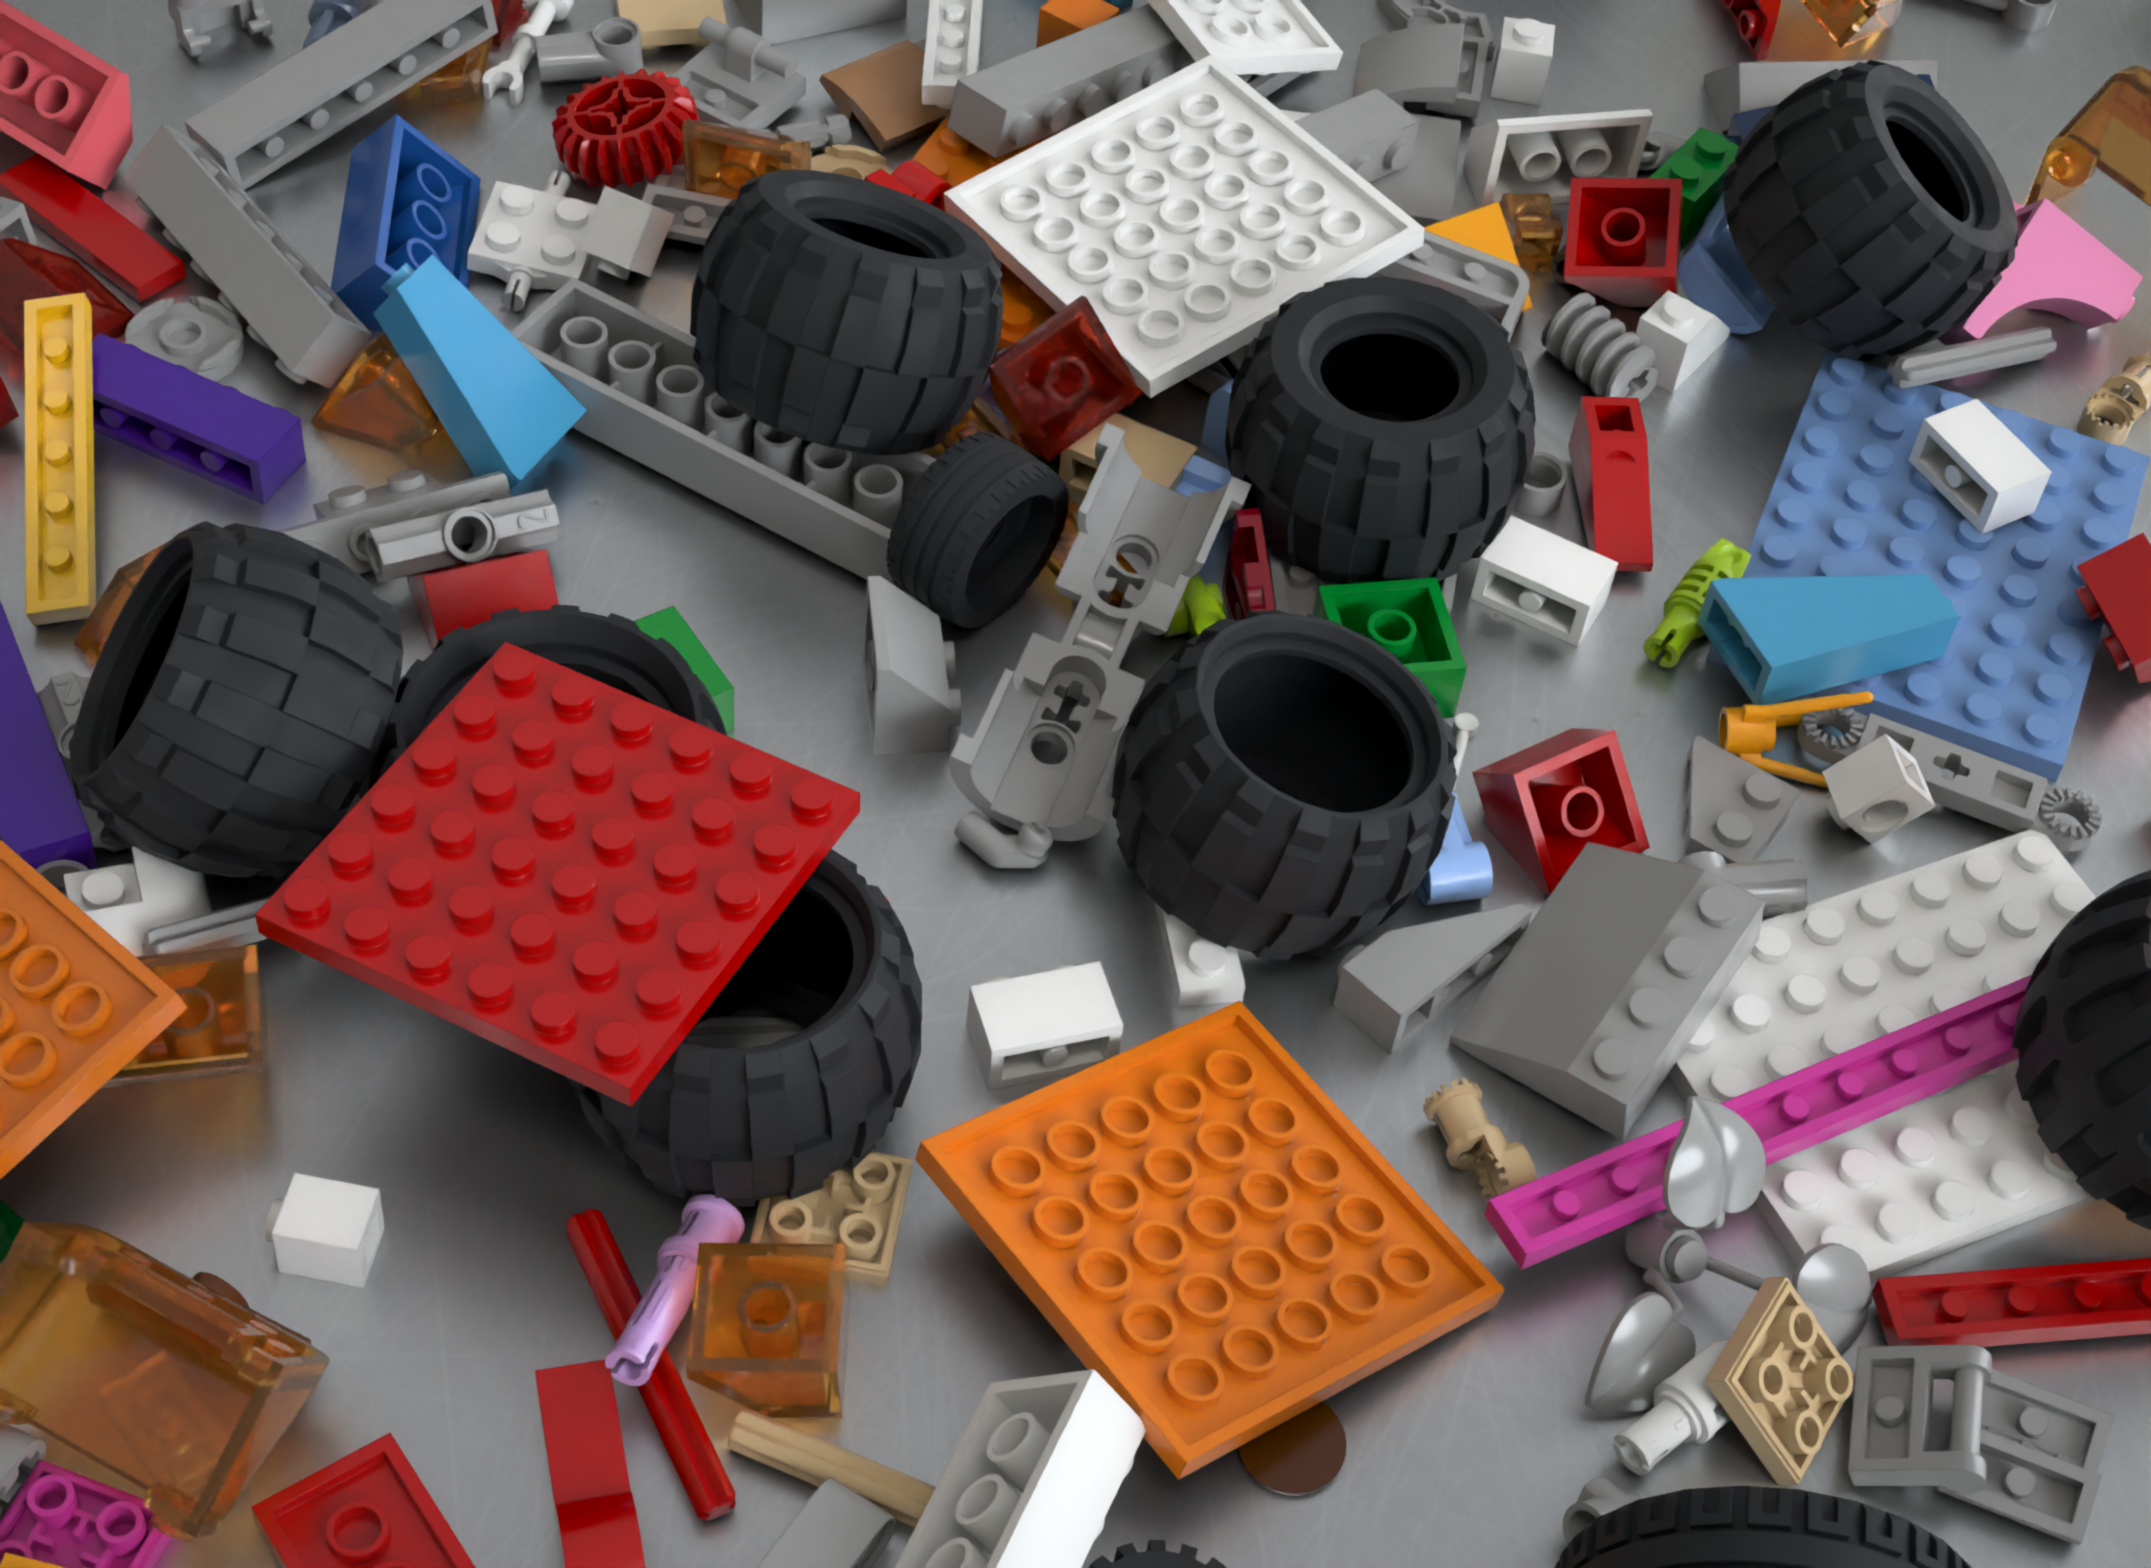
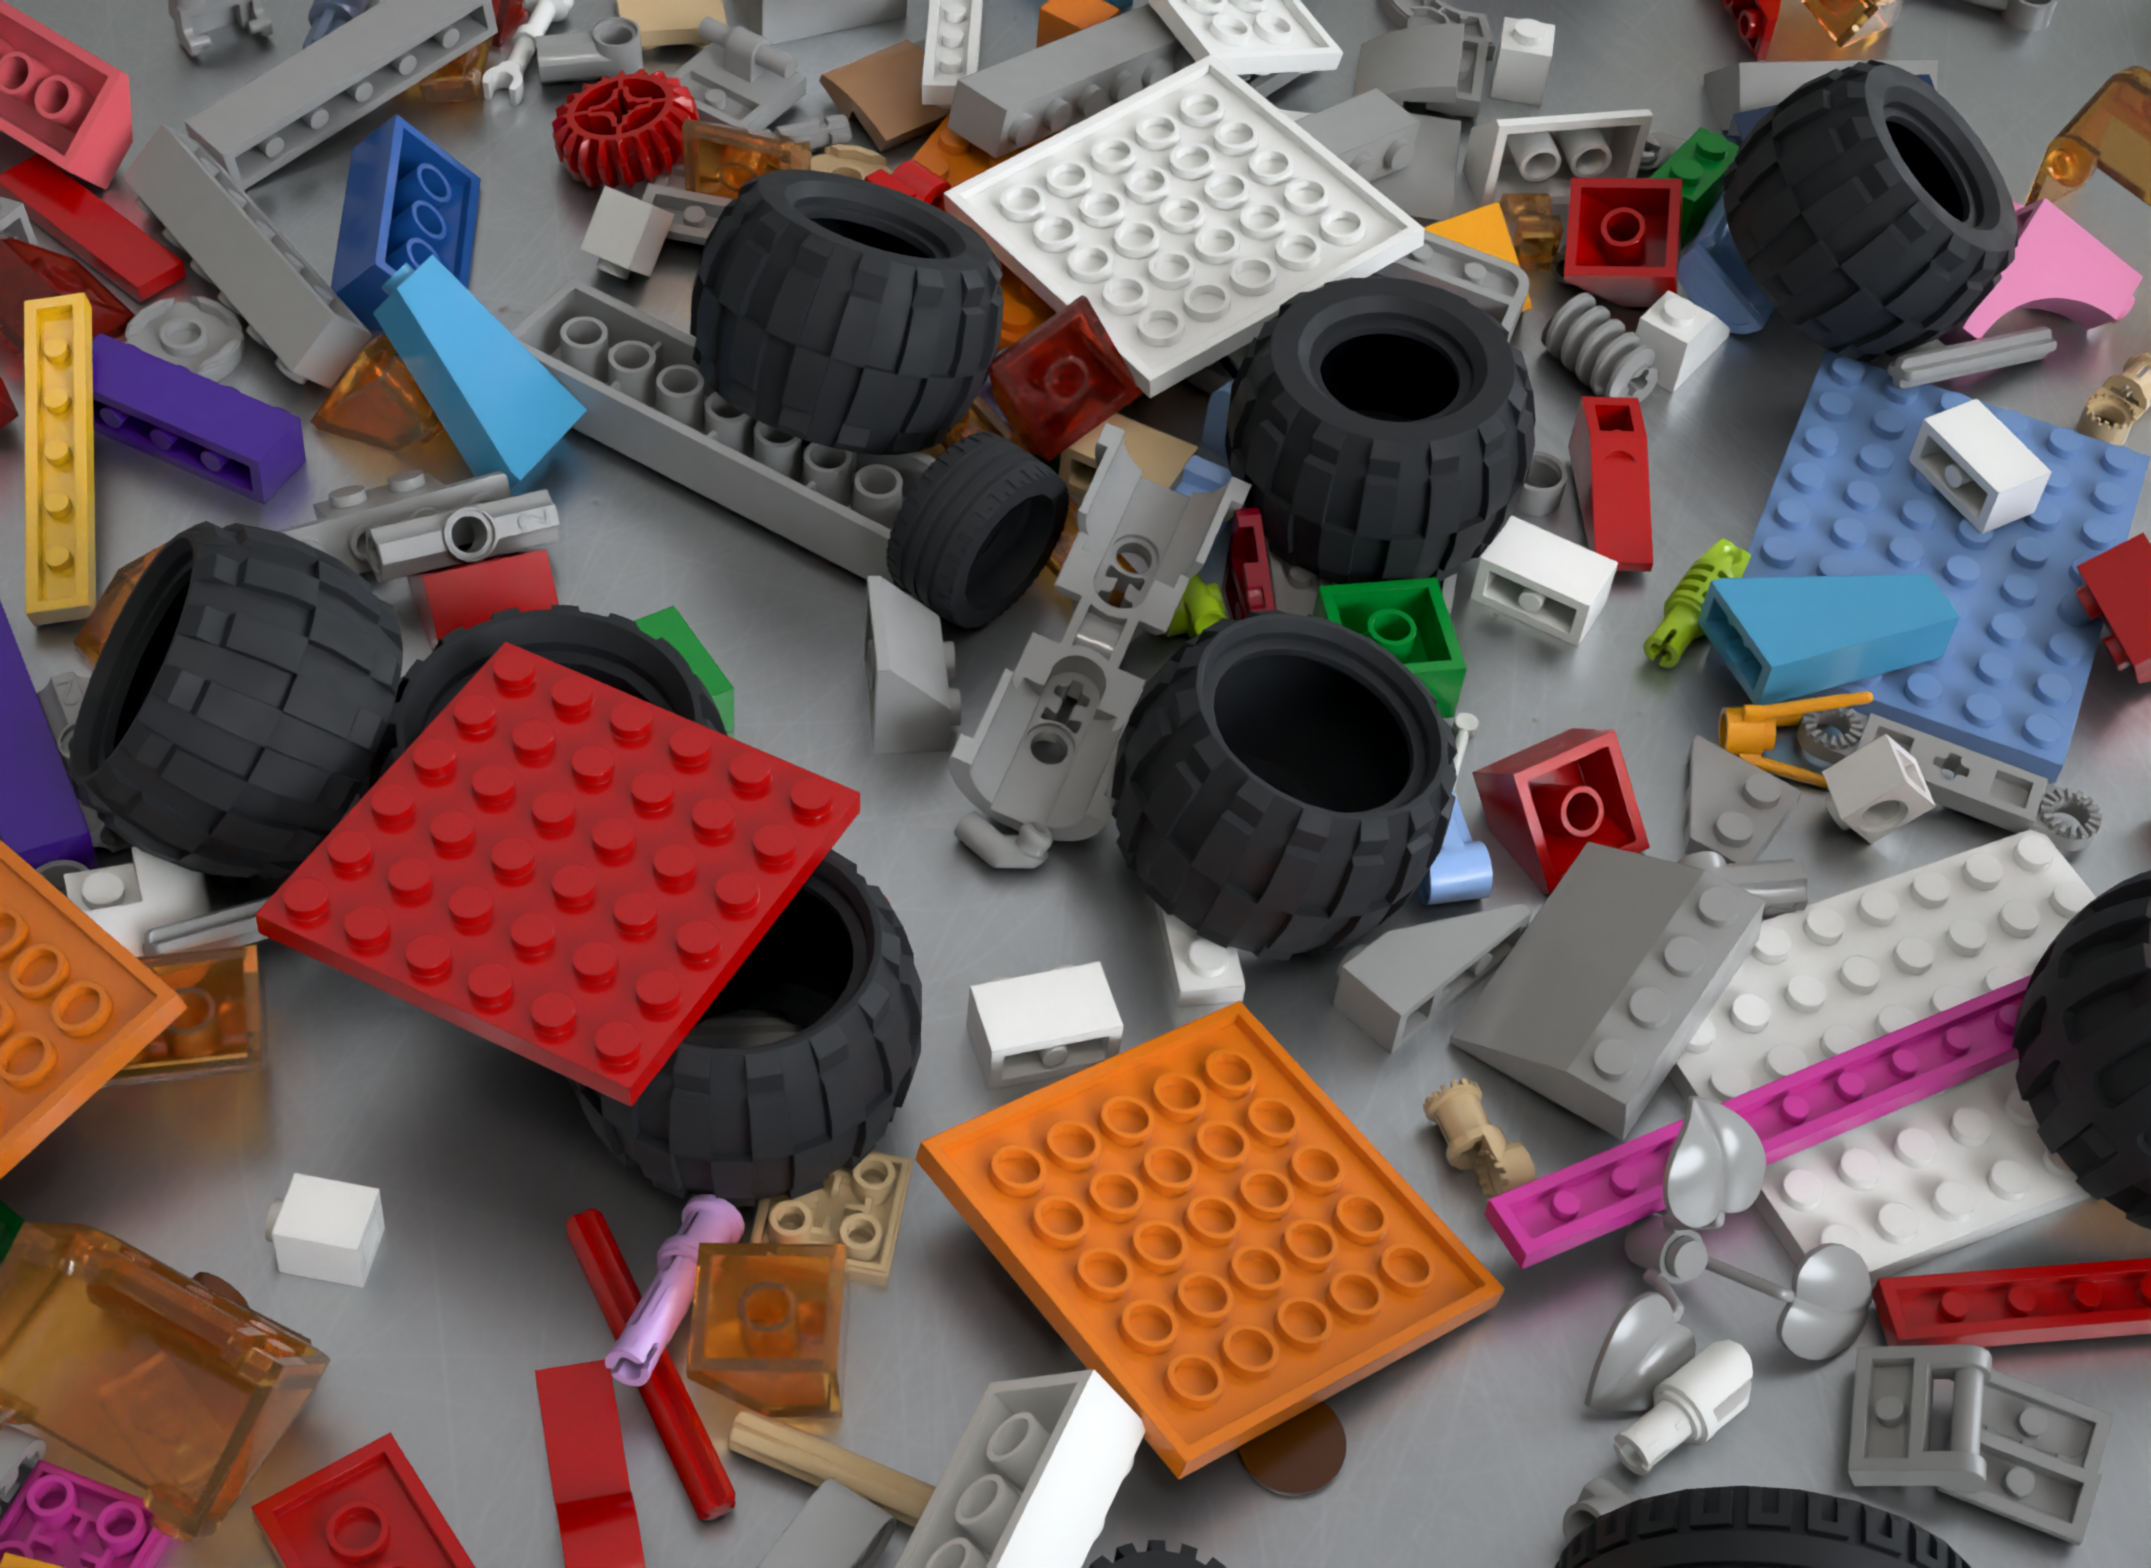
white plate [467,170,597,312] -> none
tan tile [1705,1276,1855,1485] -> none

